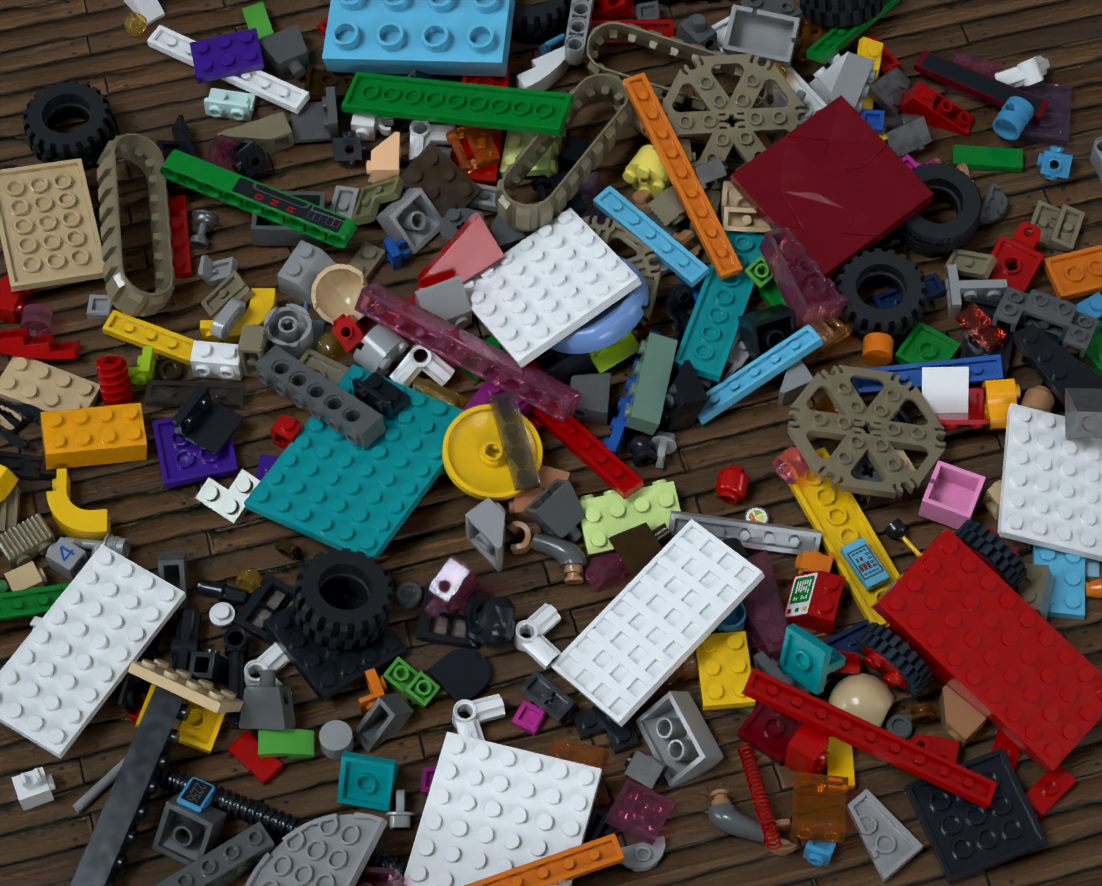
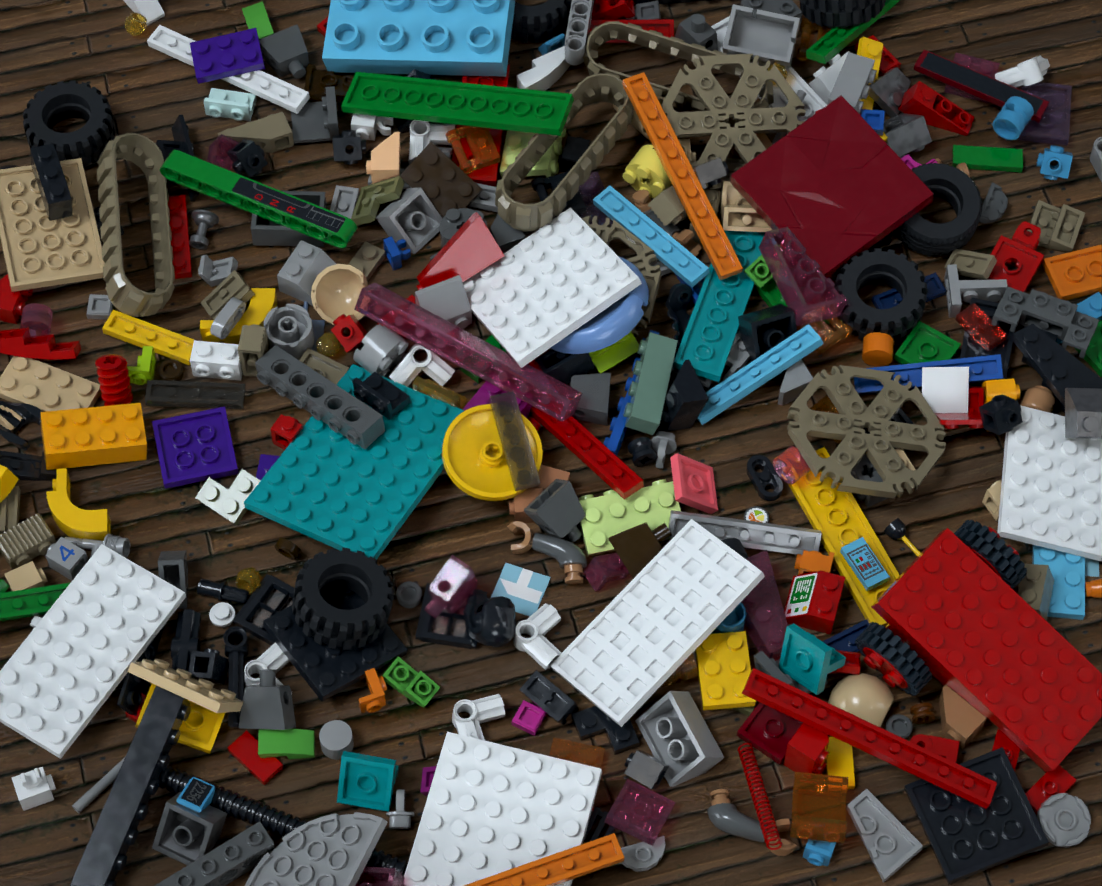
black bracket [172,382,243,455] -> none
dark grey slope [352,693,414,752] -> none
black tile [428,648,490,703] -> none
light grey slope [465,497,506,572] -> none
red head [715,465,750,504] -> none
bright pink piece [918,460,986,529] -> none
none -> black brick [30,144,73,221]
none -> medium azure sticker [490,563,551,617]
none -> coral plate [670,453,718,514]
none -> black plate [746,455,783,501]
none -> black brick [979,395,1023,435]
none -> light grey tile [1037,793,1091,848]

